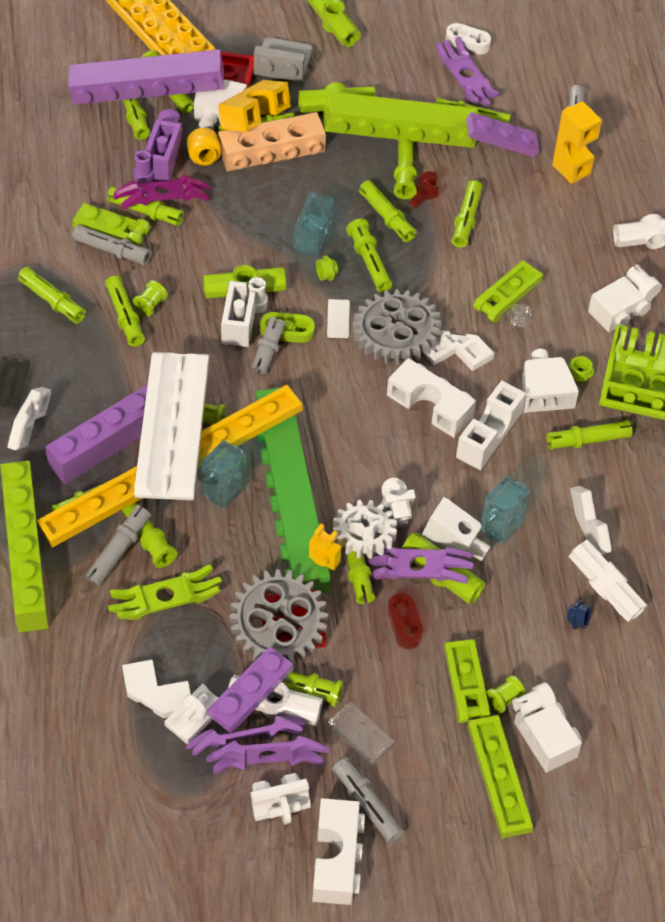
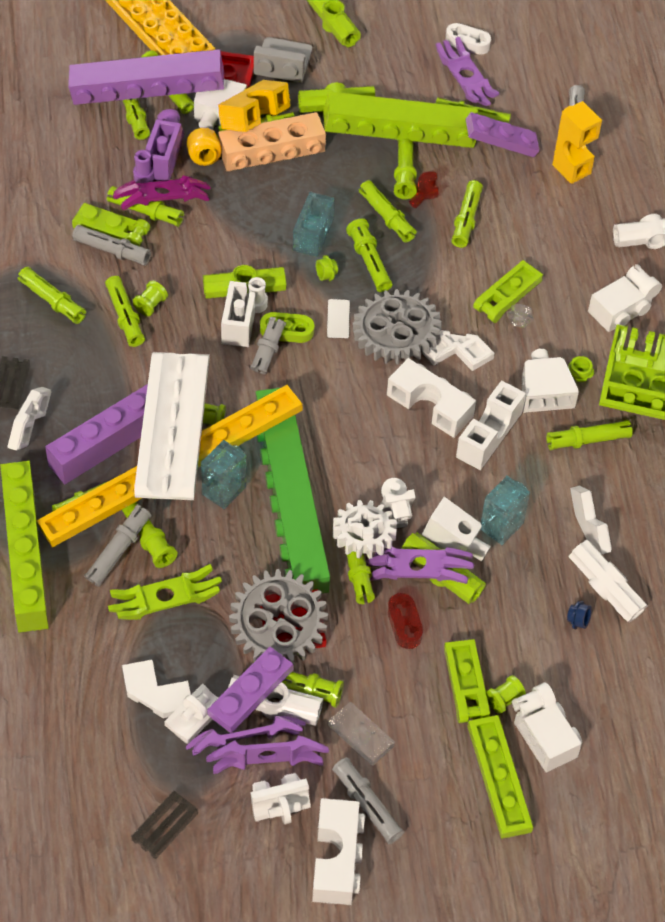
yellow plate [309,524,341,570] -> none
none -> clear smoke tile [131,791,198,860]

